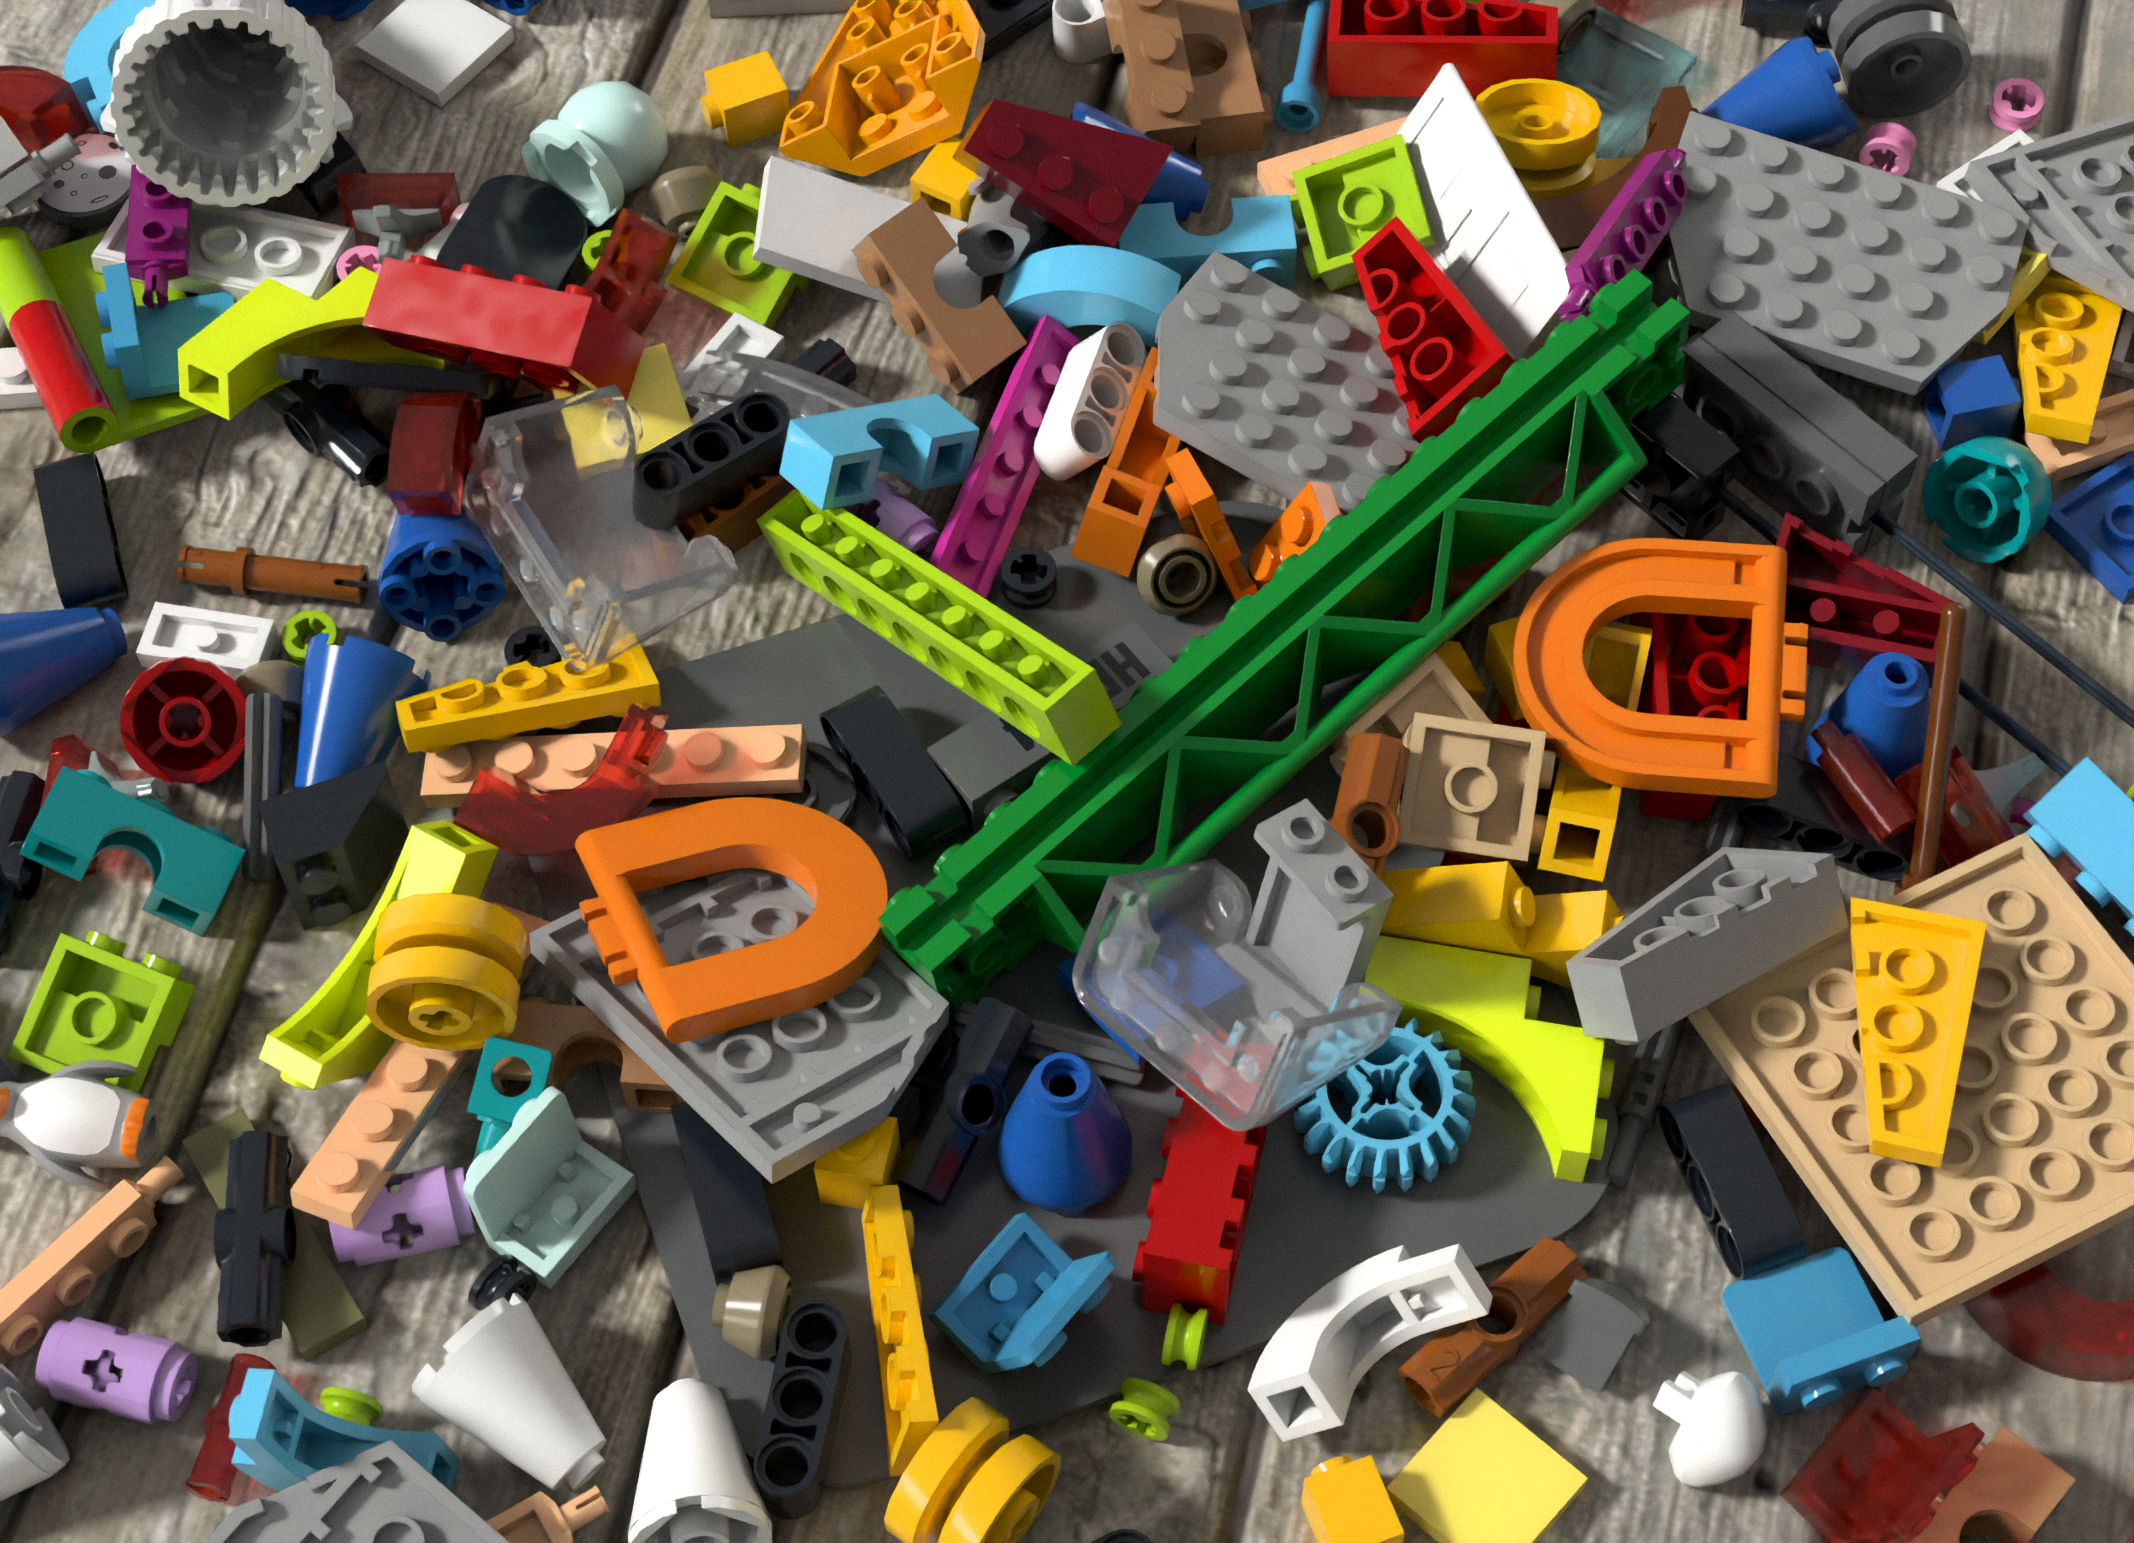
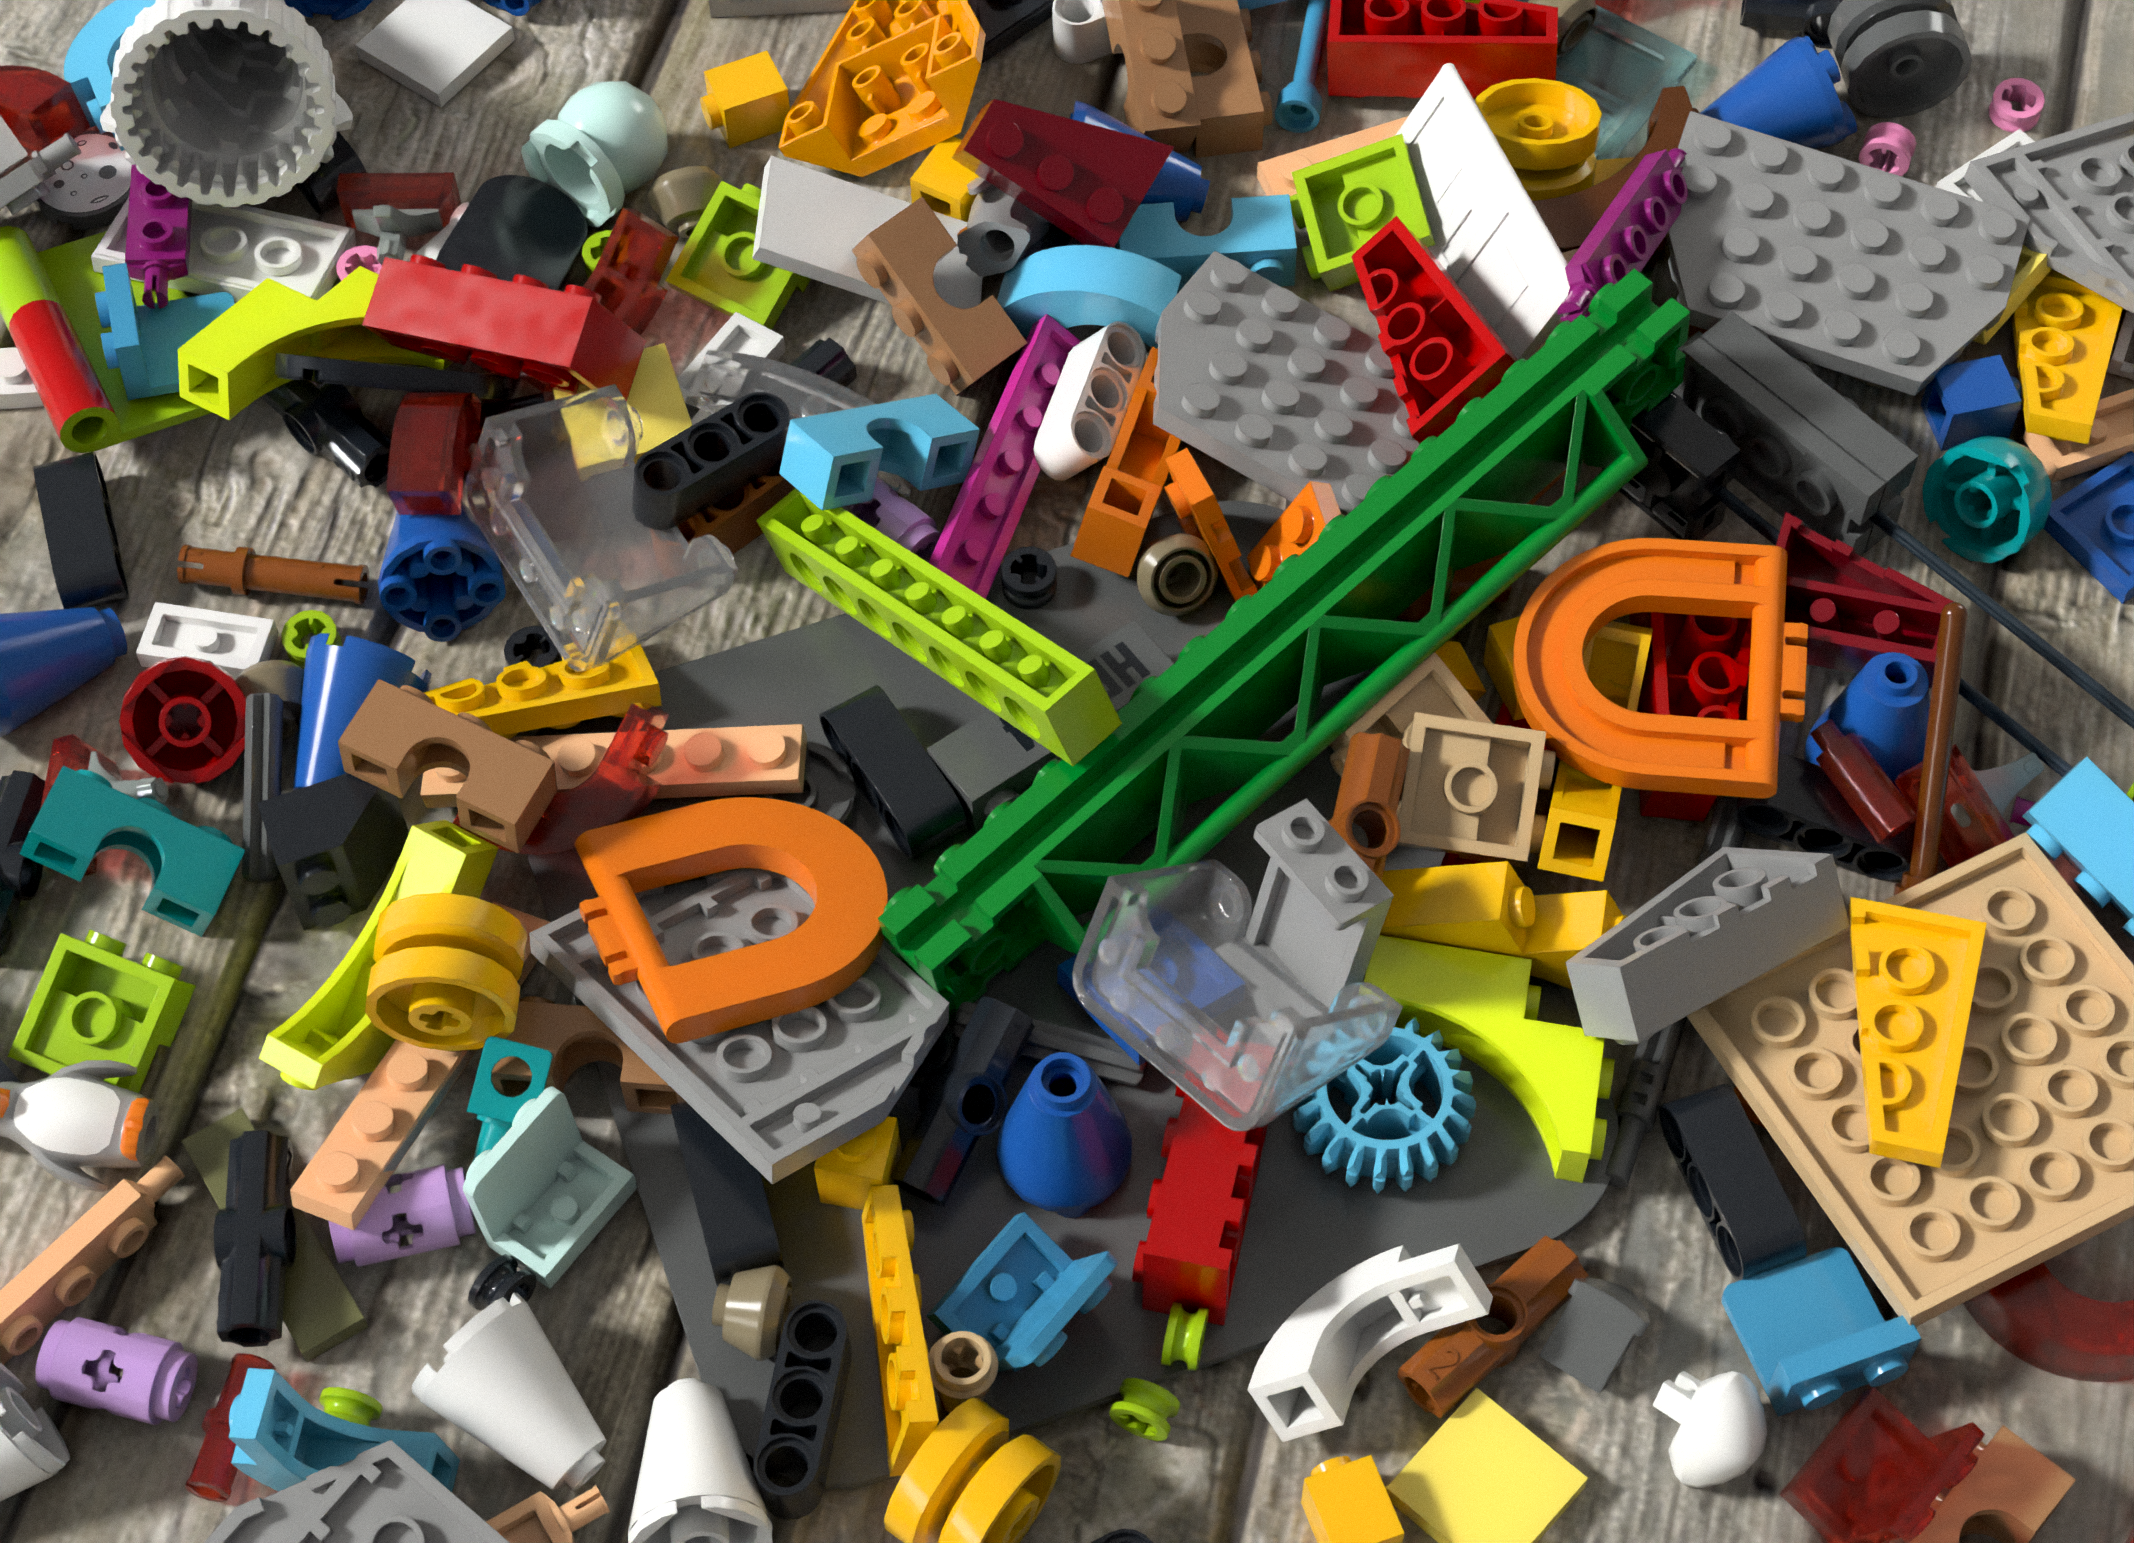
none -> medium nougat arch [338,679,557,854]
none -> tan cone [928,1331,998,1413]

